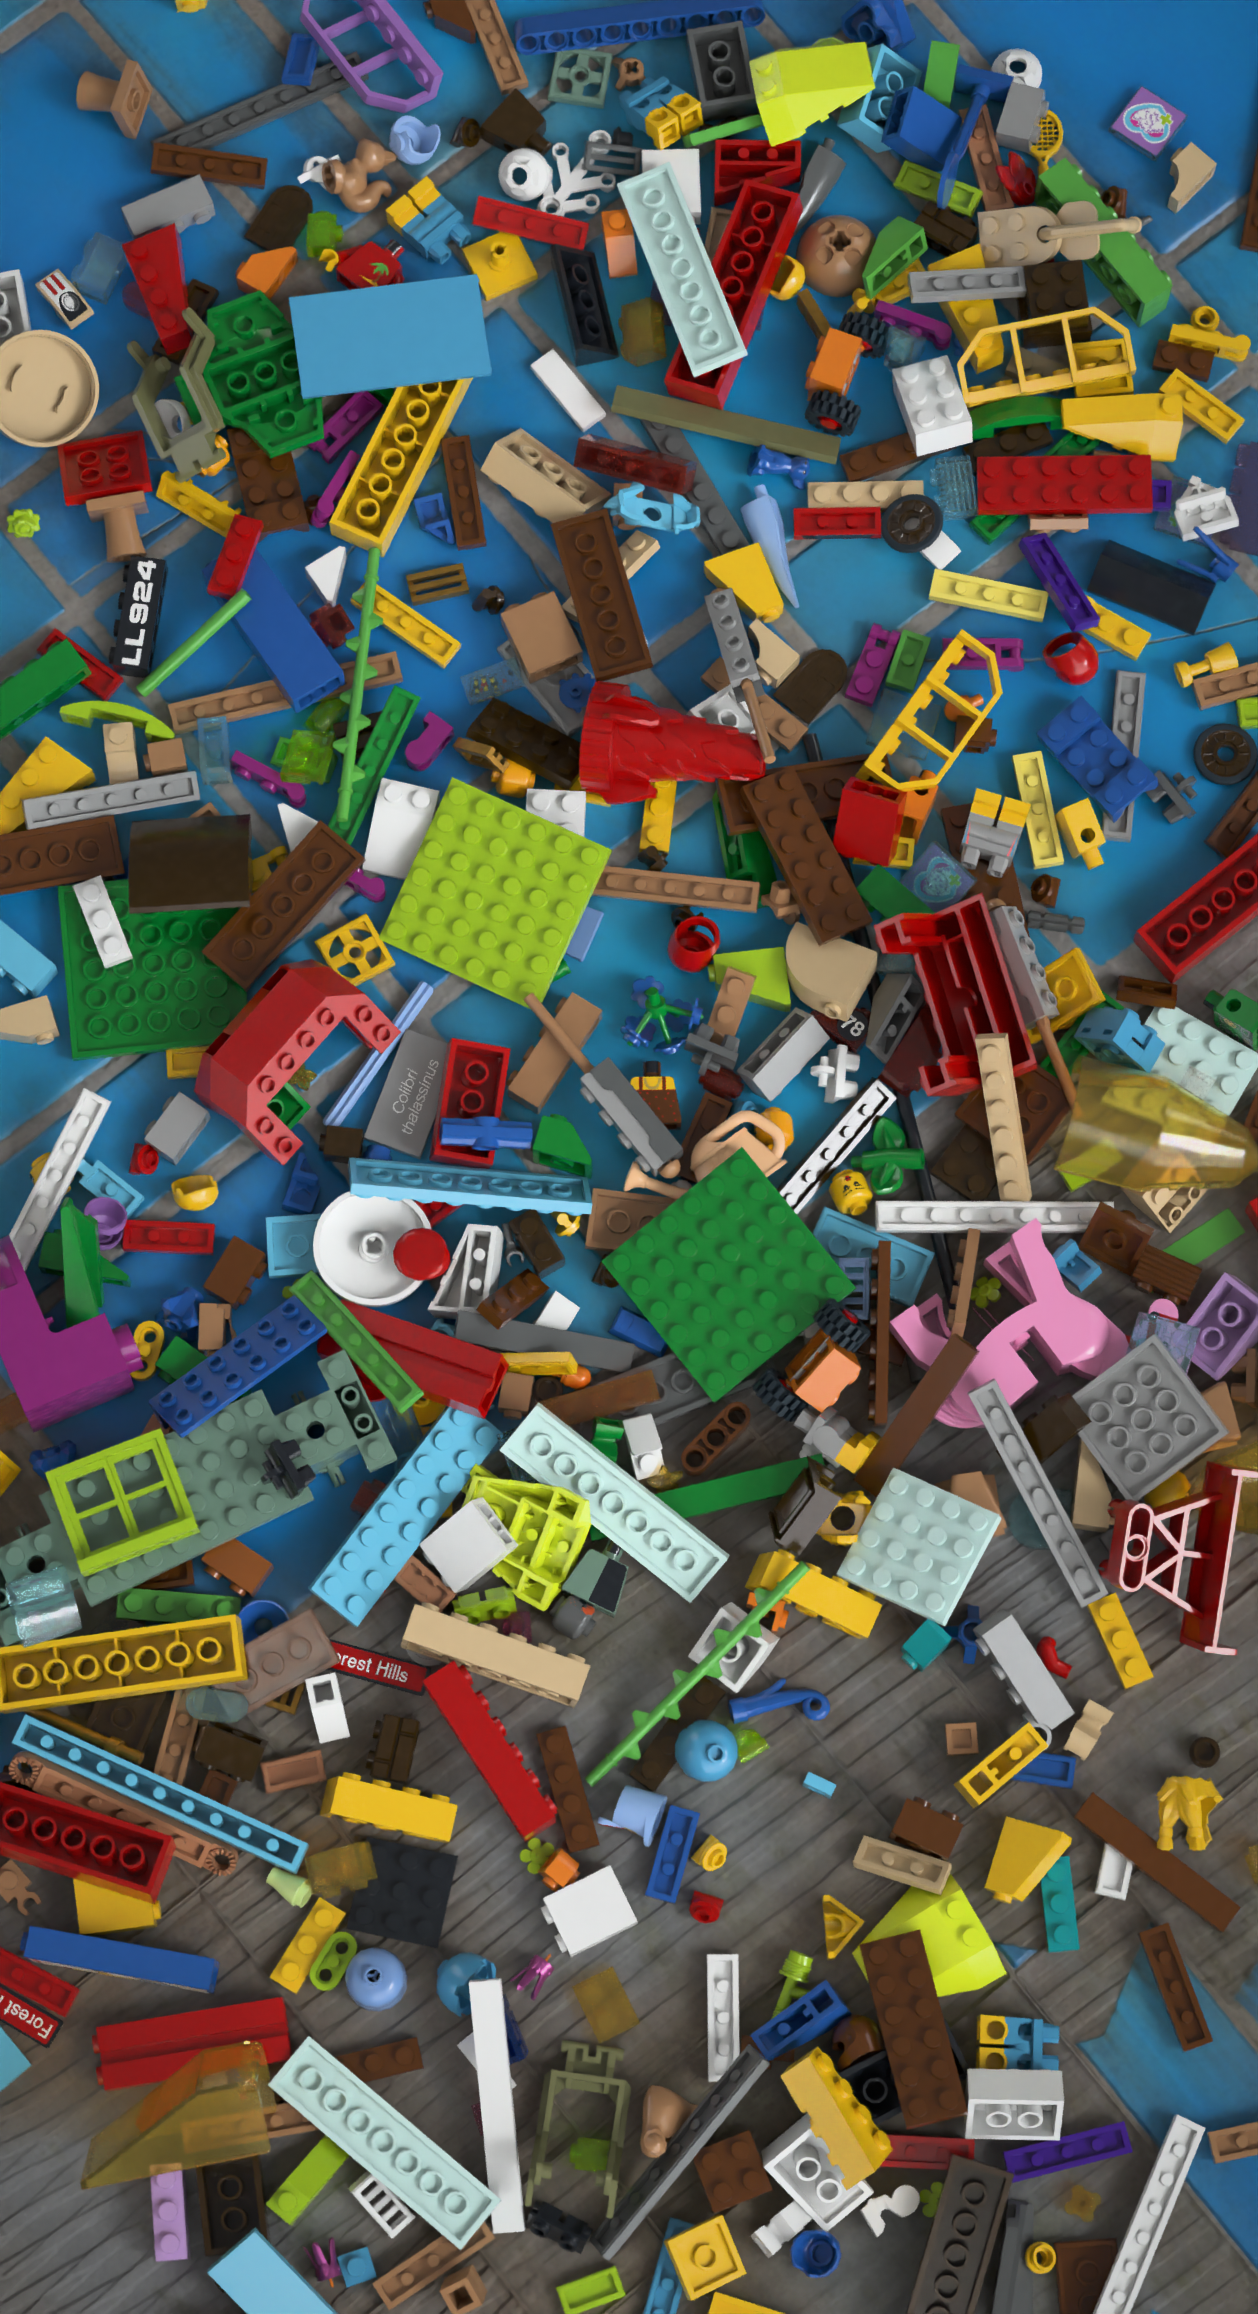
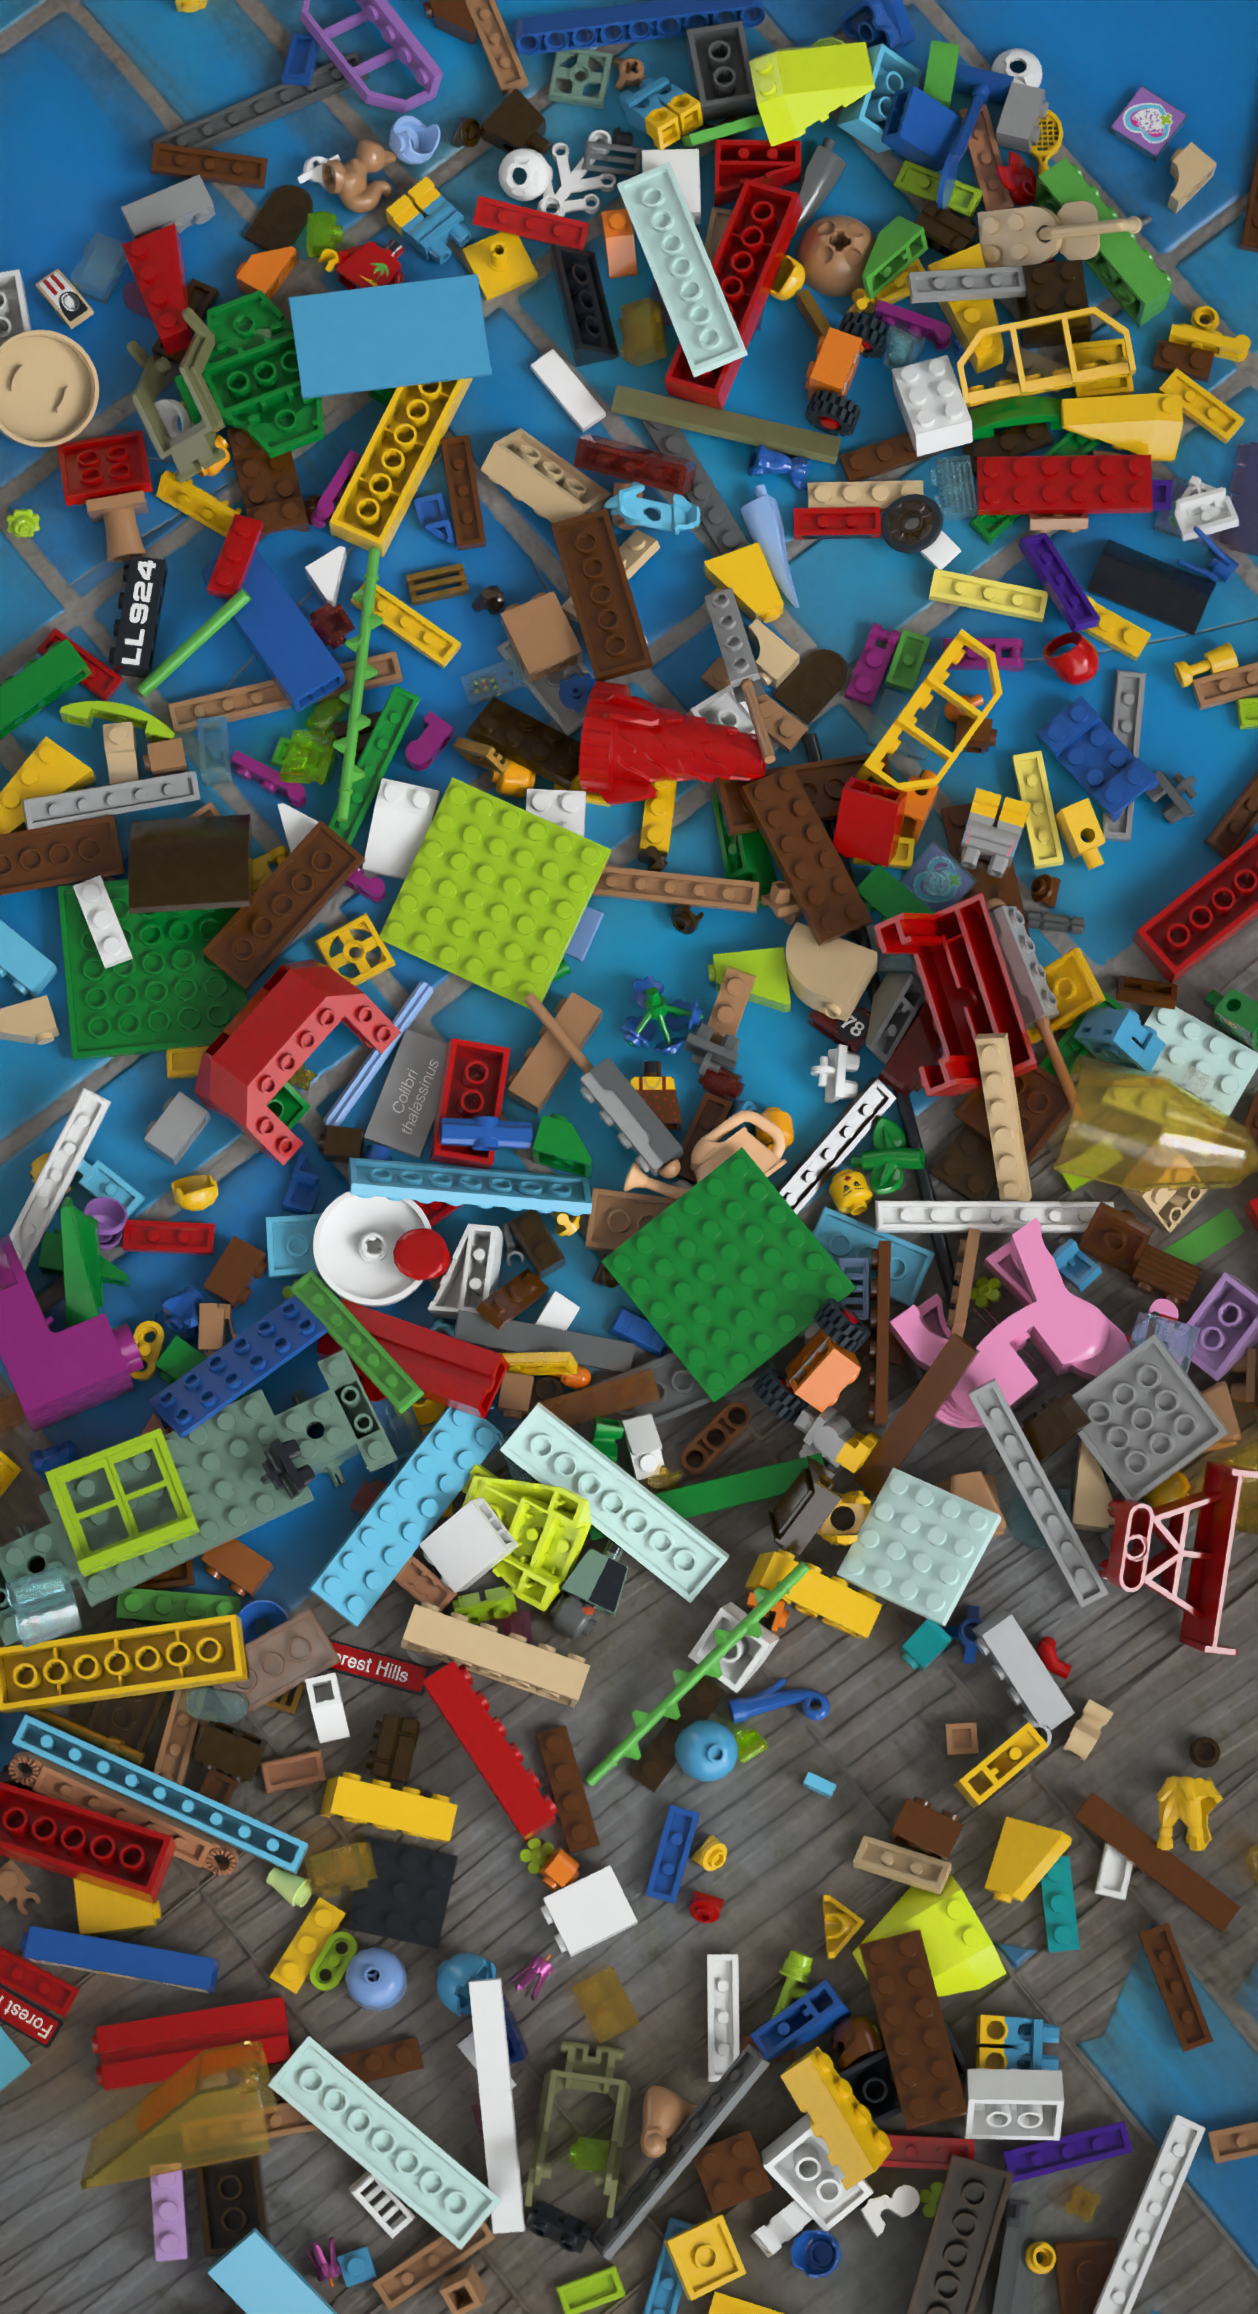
medium nougat plant [76,60,153,140] -> none
red plate [128,1143,159,1175] -> none
lime slope [266,2135,350,2226] -> none
magenta plate [307,391,384,464] -> none
light blue hat [597,1785,667,1847] -> none
red helmet [667,916,720,973] -> none
light grey brick [736,1007,830,1102] -> none
blue tile [1010,1752,1076,1789] -> none
yellow plate [1087,1592,1154,1690] -> none
reddish brown plate [1100,186,1127,219] -> none
wheel [1193,723,1258,785] -> none

